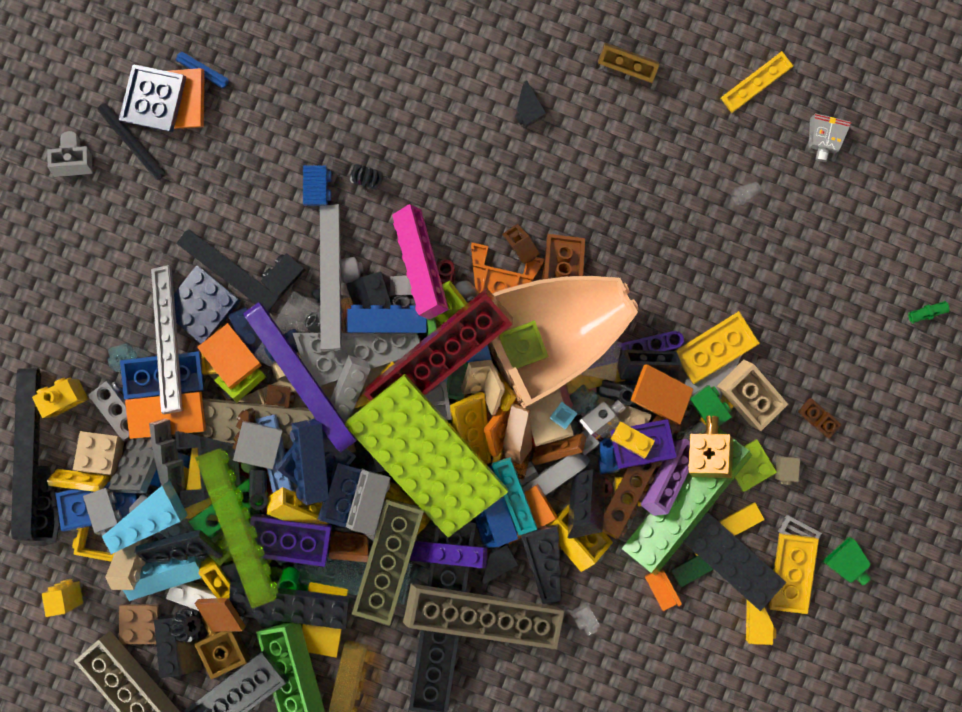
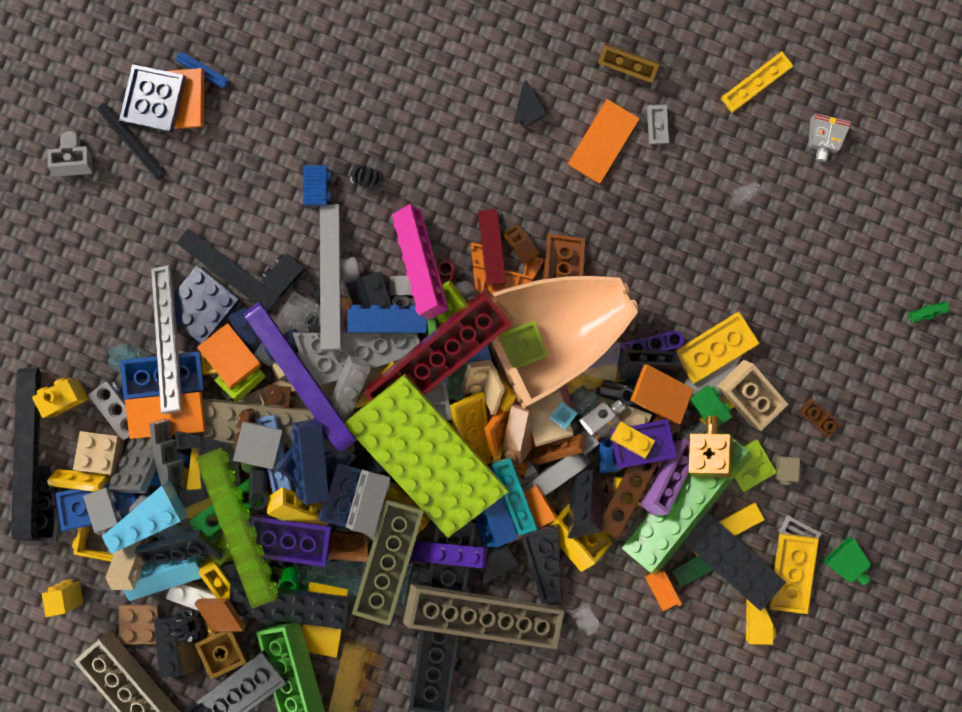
none -> dark red tile [478,209,506,286]
none -> orange tile [567,99,640,184]
none -> light grey plate [647,105,669,145]

